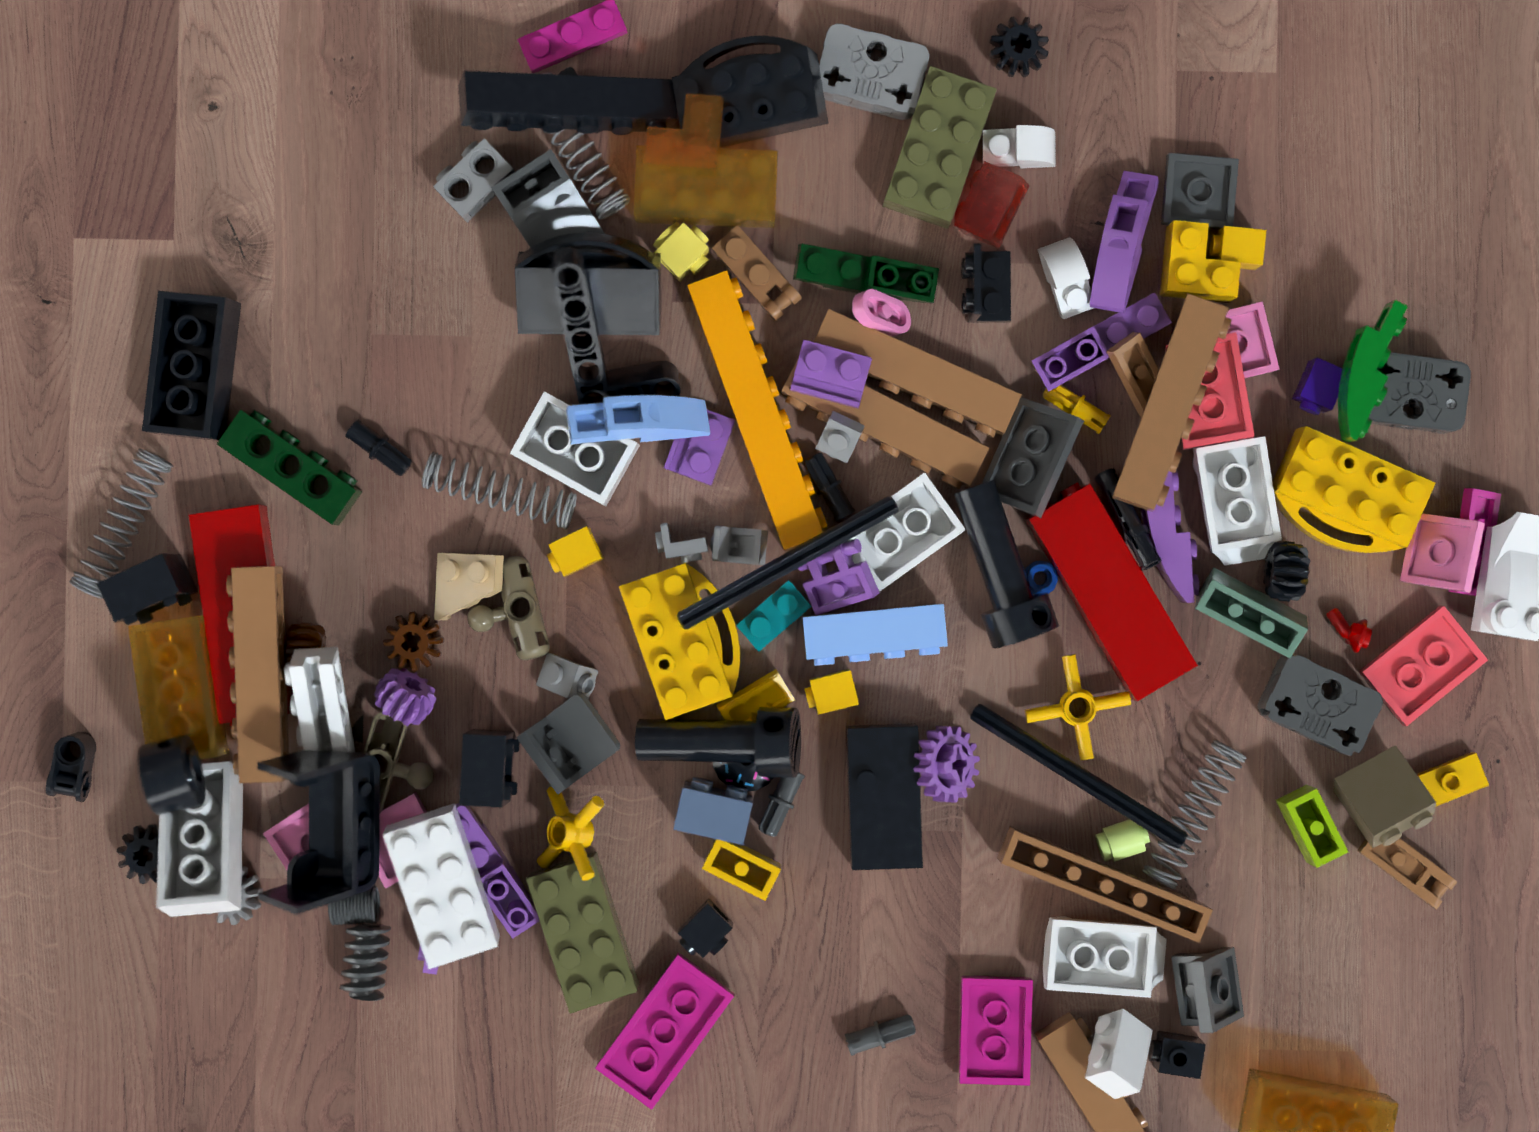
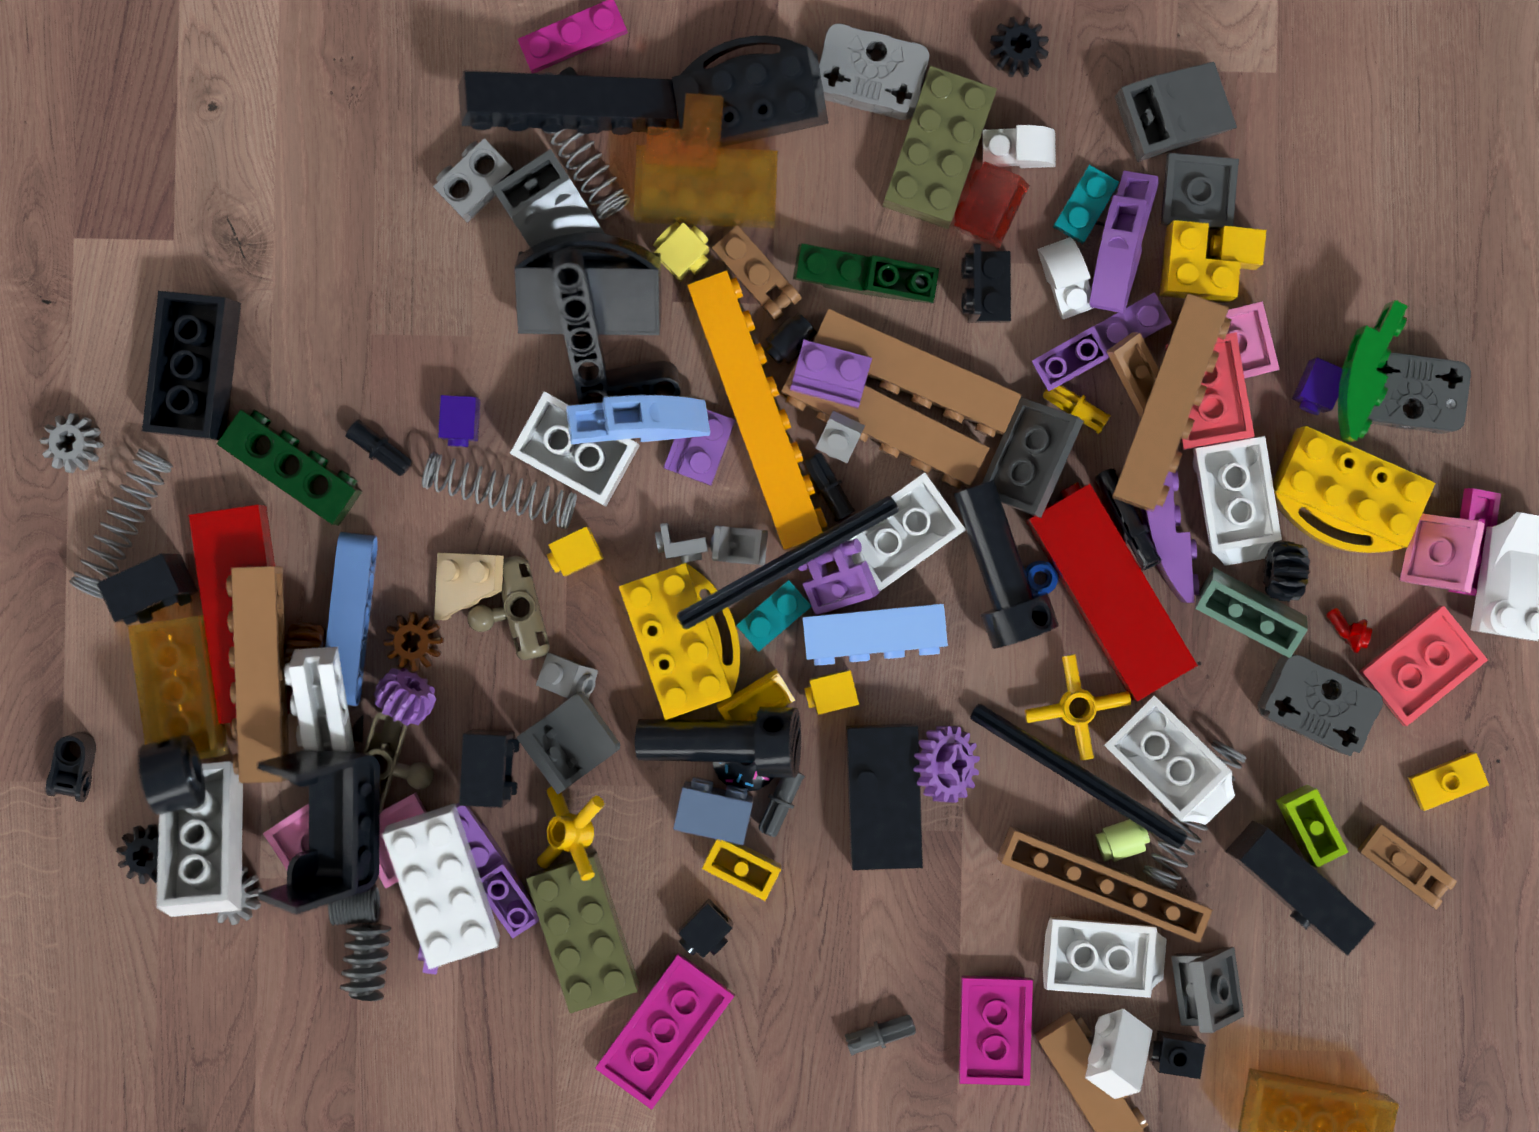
bright pink plate [852,289,911,337] -> none
dark tan brick [1333,745,1436,848] -> none
none -> light grey gear [39,413,104,473]
none -> medium blue beam [325,532,378,706]
none -> dark purple brick [438,395,481,447]
none -> black brick [765,313,817,365]
none -> teal plate [1053,164,1119,244]
none -> white slope [1104,696,1235,825]
none -> dark grey slope [1115,62,1237,163]
none -> black brick [1225,820,1376,956]

